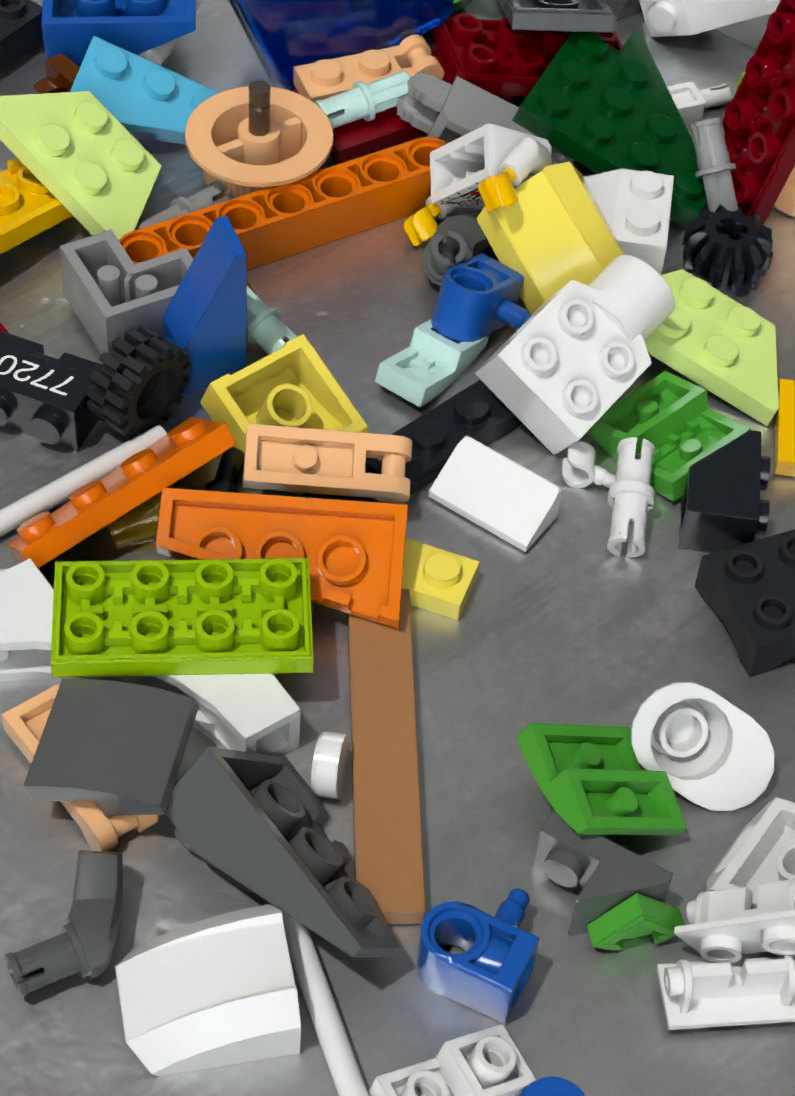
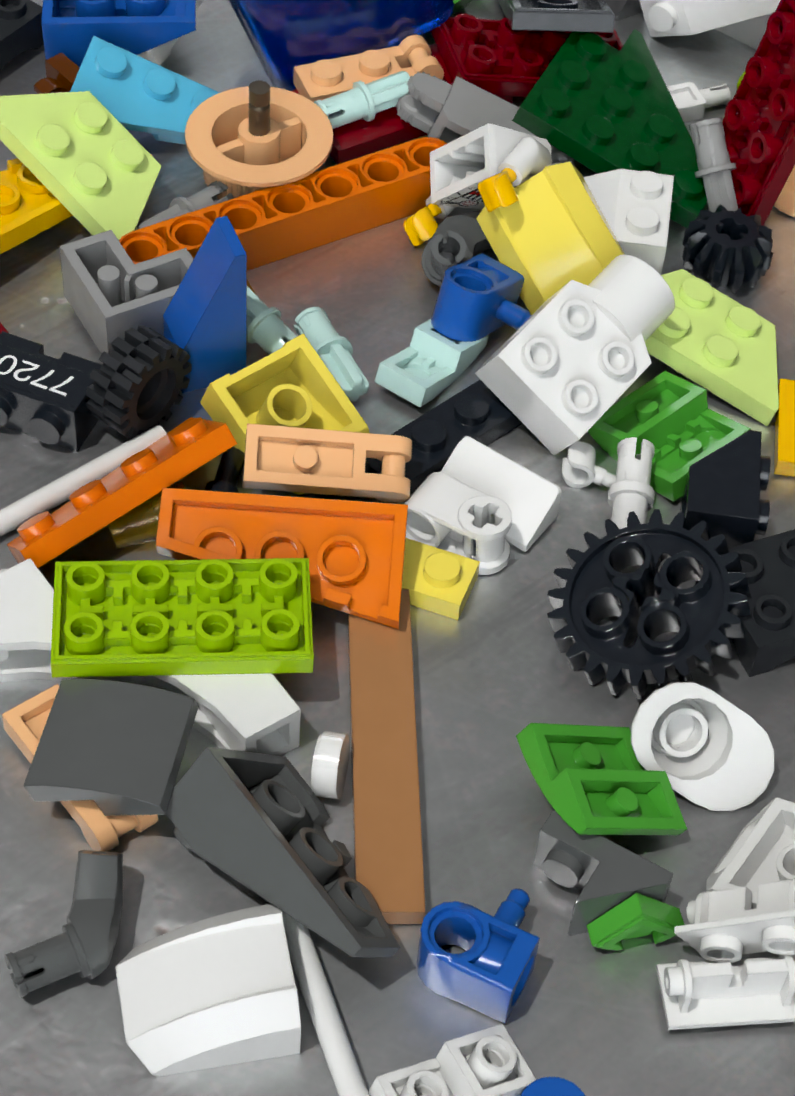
none -> light aqua axle [294,307,369,403]
none -> white piece [404,472,512,575]
none -> black gear [547,509,750,699]

